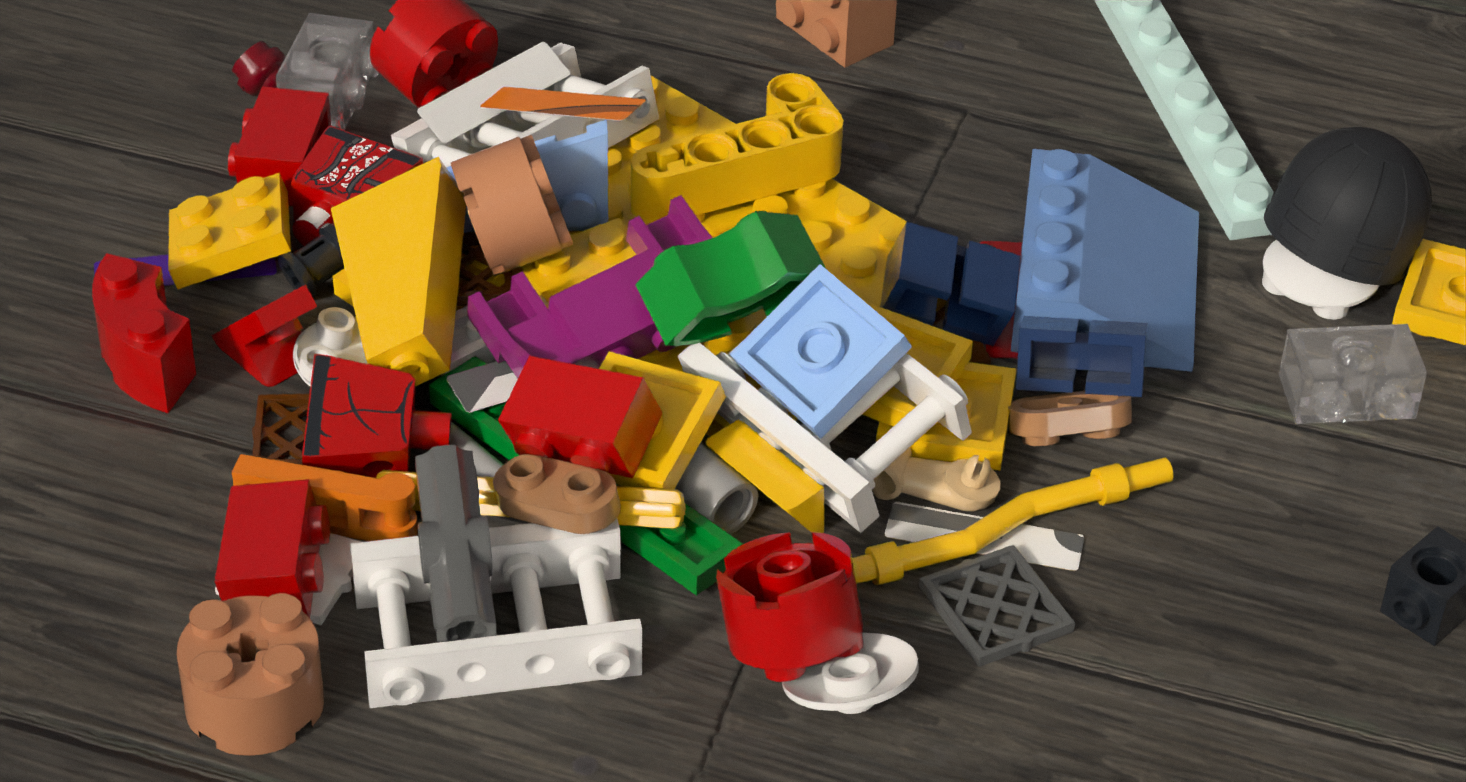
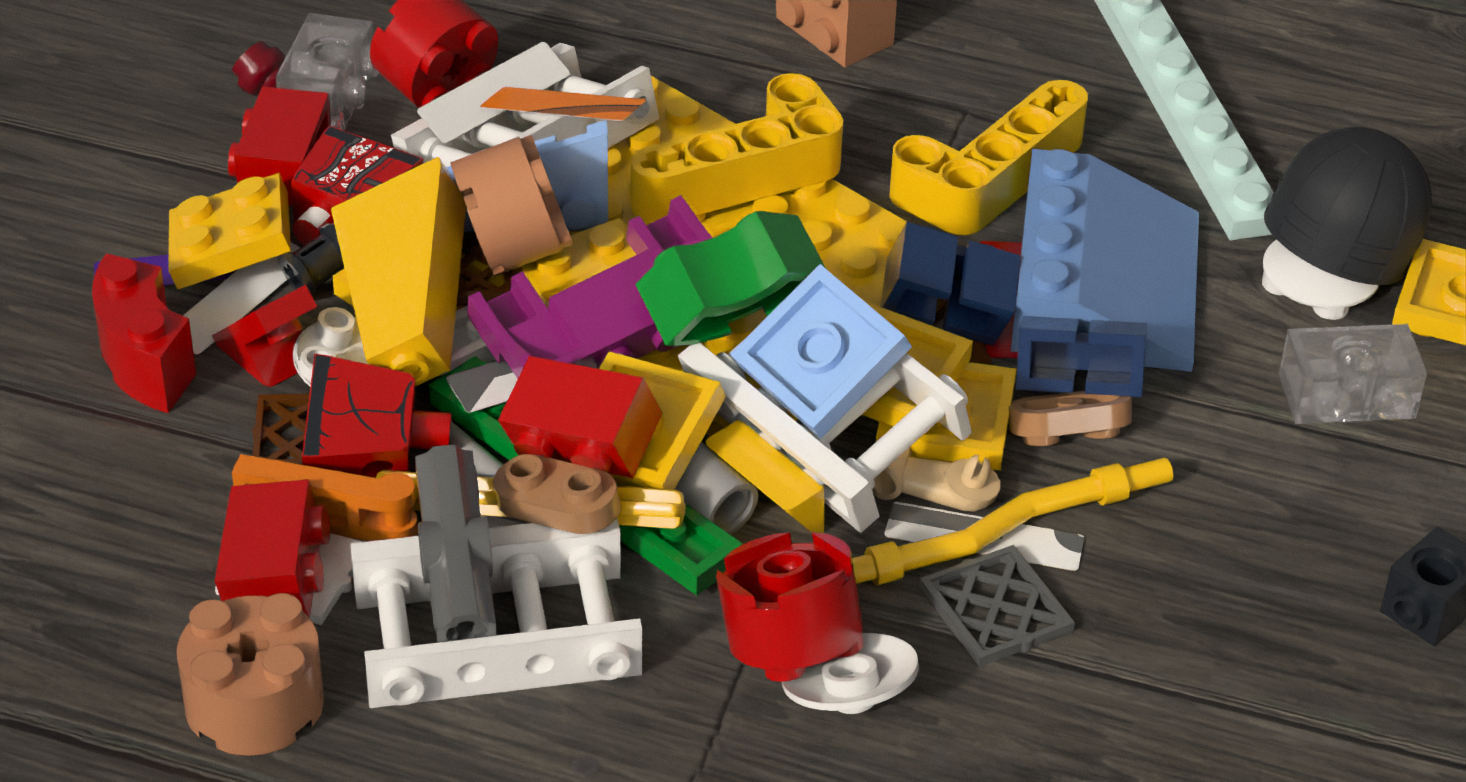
none -> white sticker [183,242,300,355]
none -> yellow beam [889,80,1088,235]

